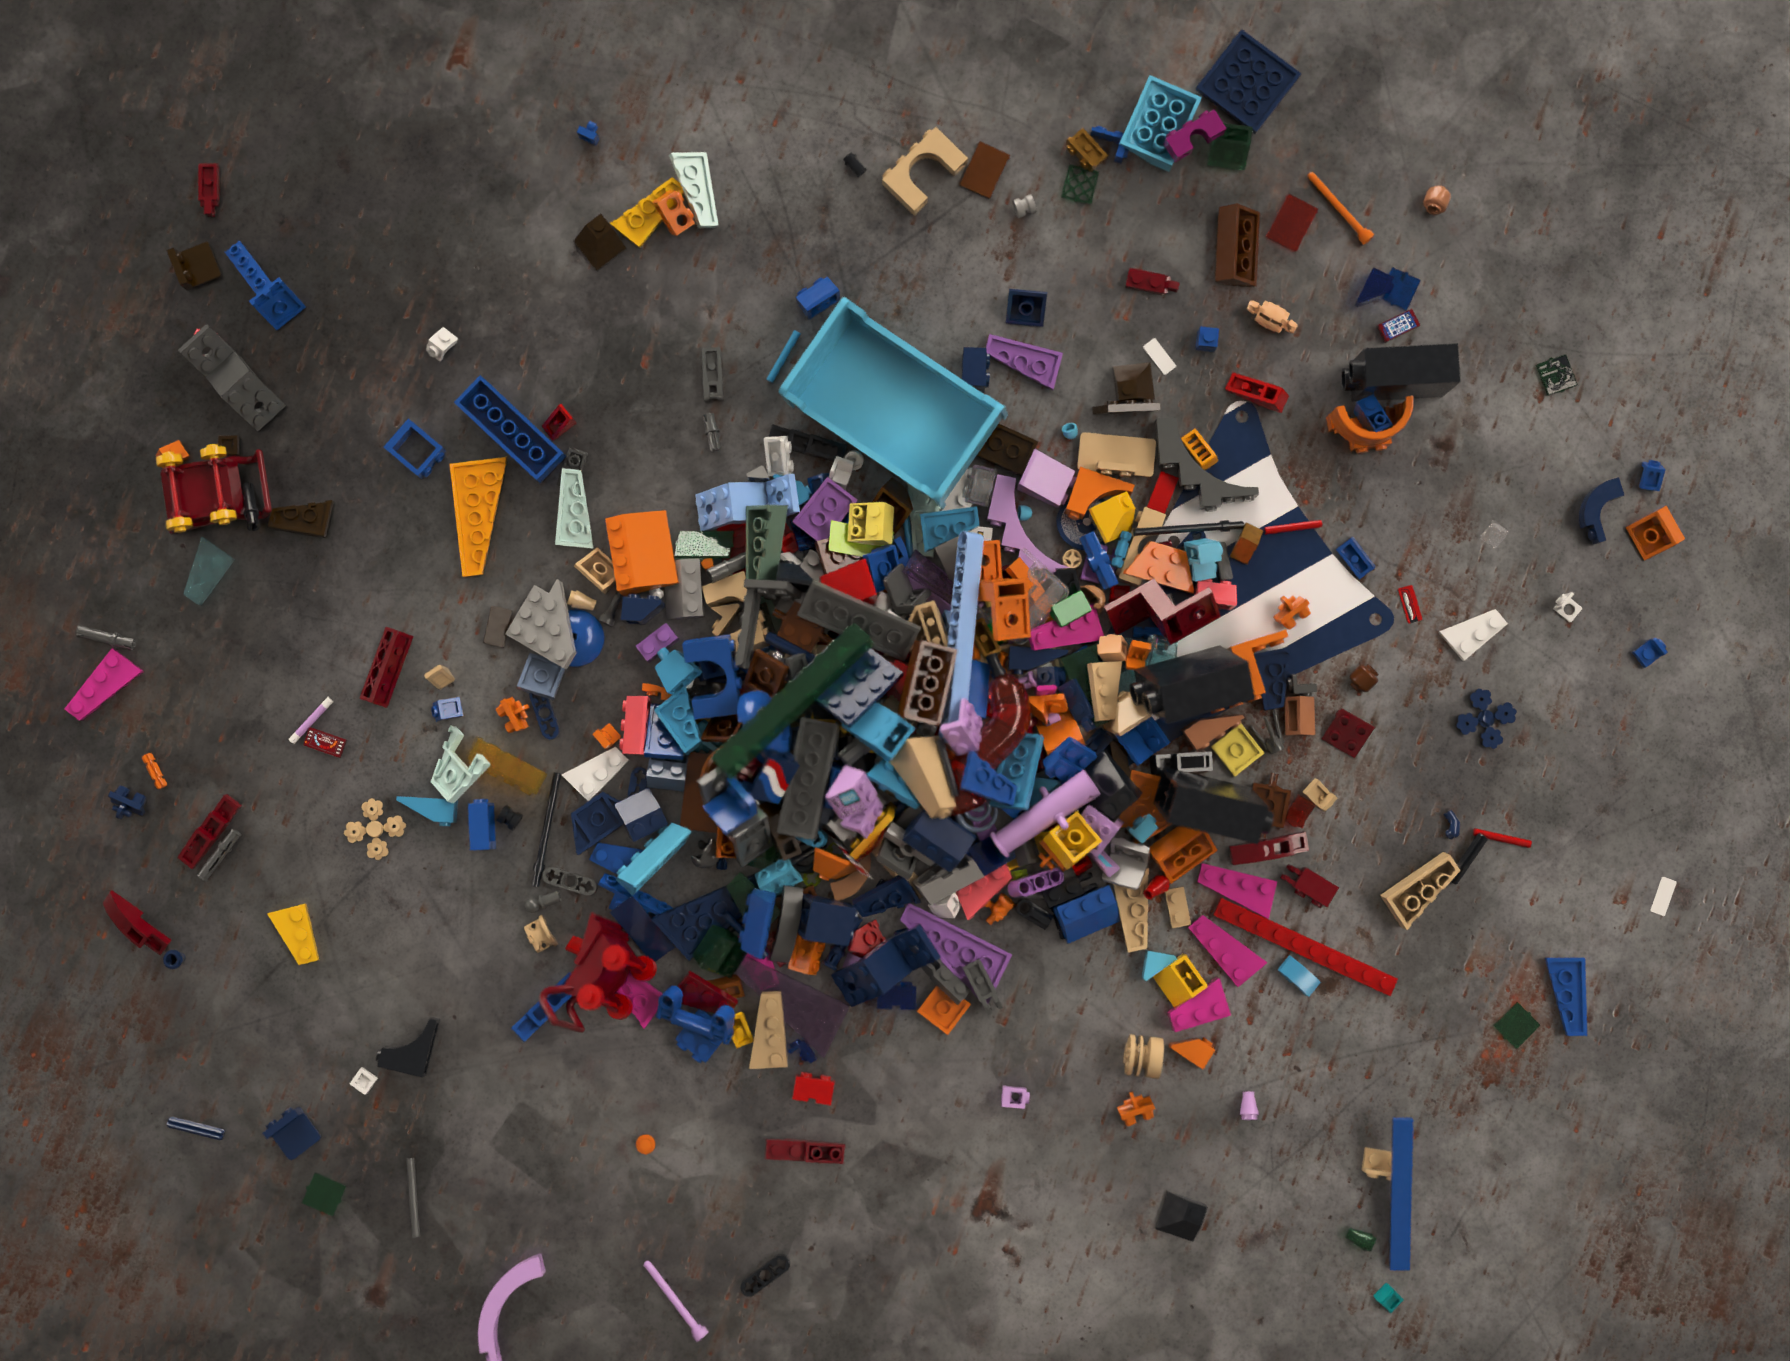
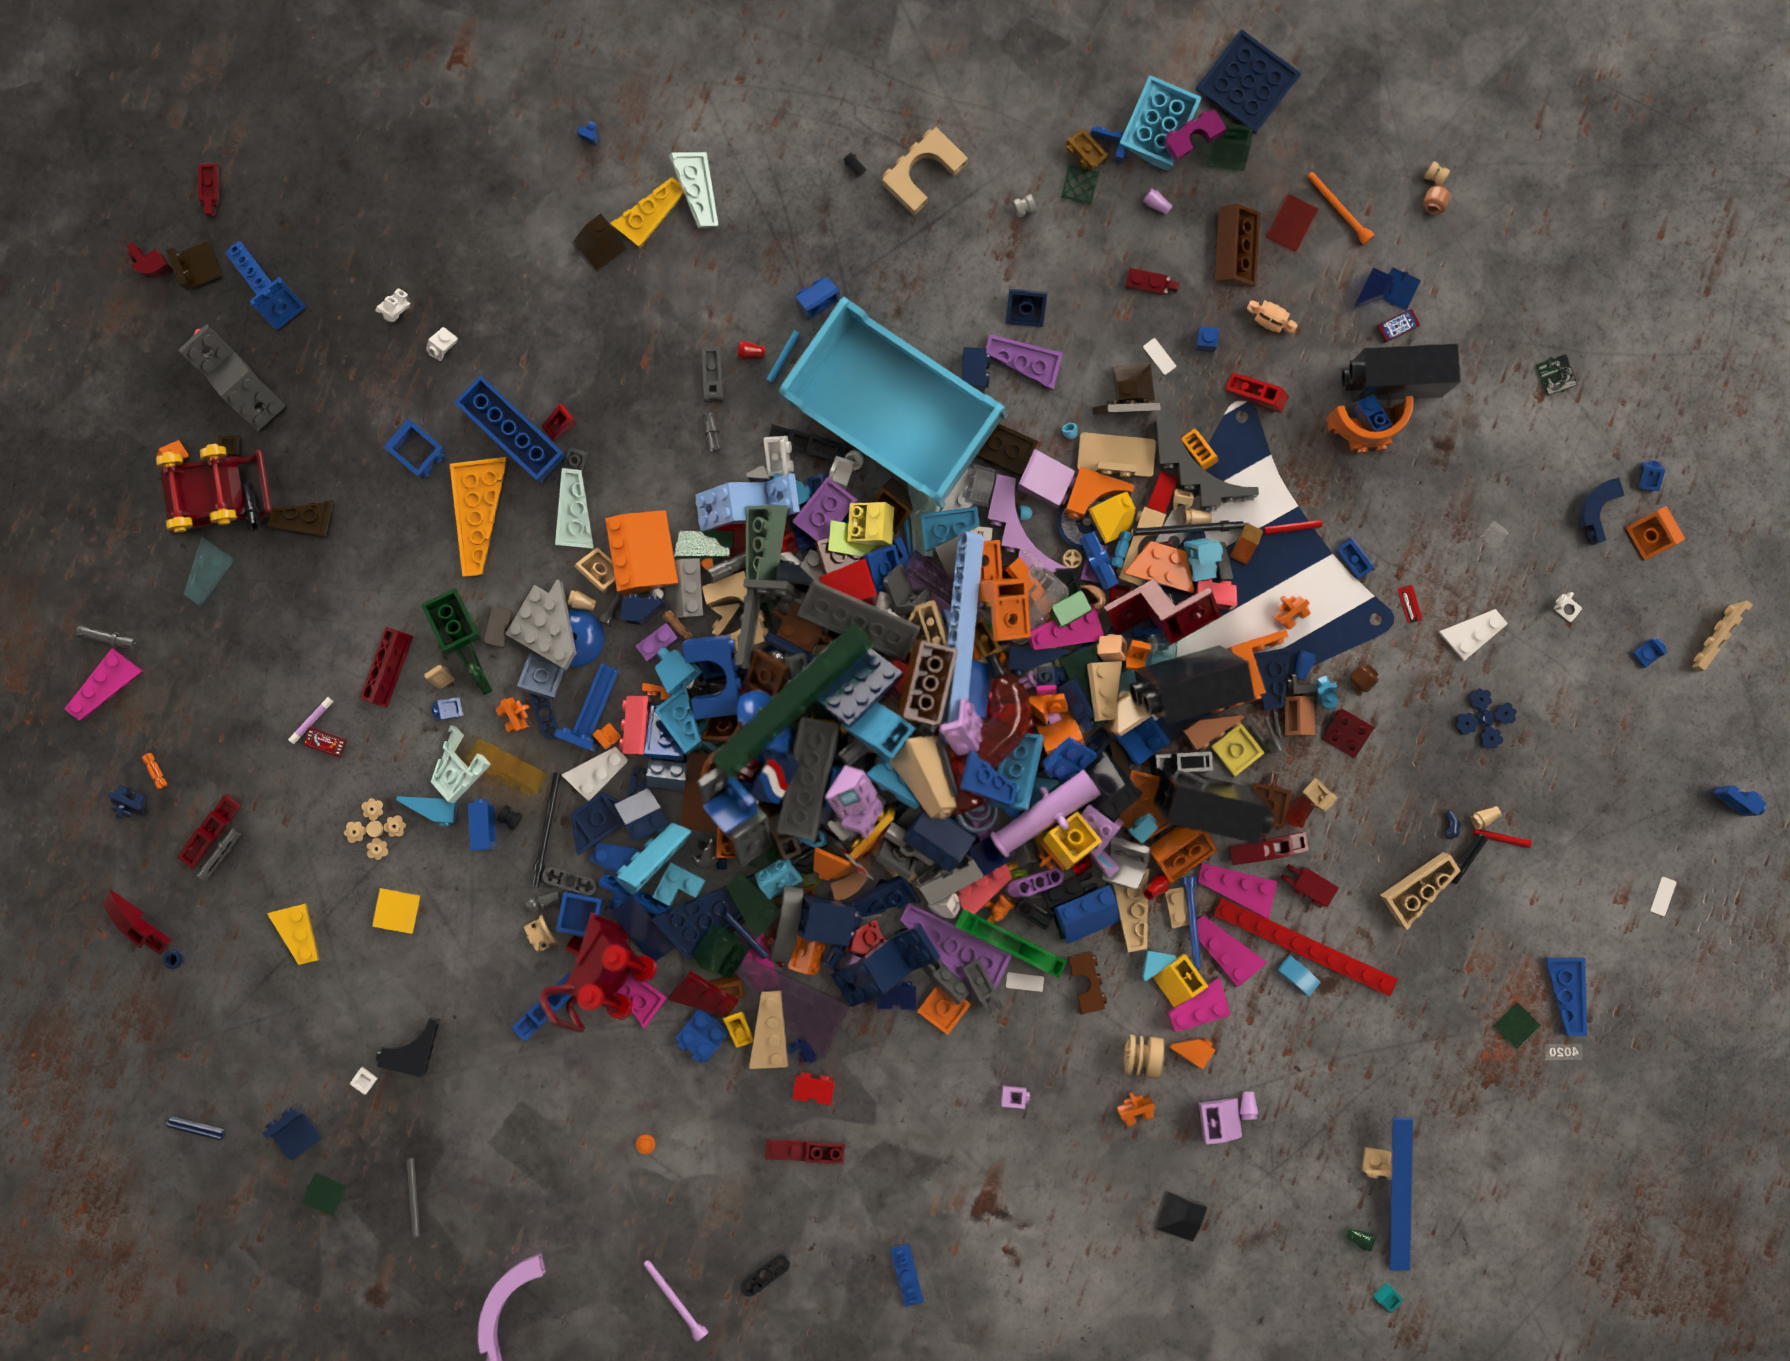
orange brick [652,190,695,236] -> none
blue piece [656,985,735,1045] -> none
blue slope [739,888,777,959] -> none
reddish brown piece [959,141,1010,199] -> none
none -> dark red brick [126,242,172,278]
none -> yellow slope [372,888,420,934]
none -> white hips [375,289,410,322]
none -> dark green slope [421,588,492,695]
none -> blue bracket [554,663,619,752]
none -> blue piece [556,892,605,936]
none -> medium azure brick [652,862,706,906]
none -> medium nougat axle [662,610,692,642]
none -> red cone [737,340,766,359]
none -> blue plate [890,1243,924,1307]
none -> green arch [955,909,1067,978]
none -> white sticker [1006,972,1044,992]
none -> reddish brown arch [1067,951,1107,1014]
none -> lavender cone [1143,188,1172,214]
none -> tan tile [1173,488,1194,510]
none -> blue piece [1181,877,1201,970]
none -> tan cone [1183,508,1212,525]
none -> lavender slope [1198,1098,1242,1144]
none -> blue cone [1295,650,1316,680]
none -> dark azure hips [1315,676,1338,710]
none -> tan wheel [1424,161,1450,186]
none -> tan cone [1471,806,1501,830]
none -> clear sticker [1545,1044,1583,1060]
none -> tan wing [1692,600,1753,672]
none -> blue plate [1713,785,1767,816]

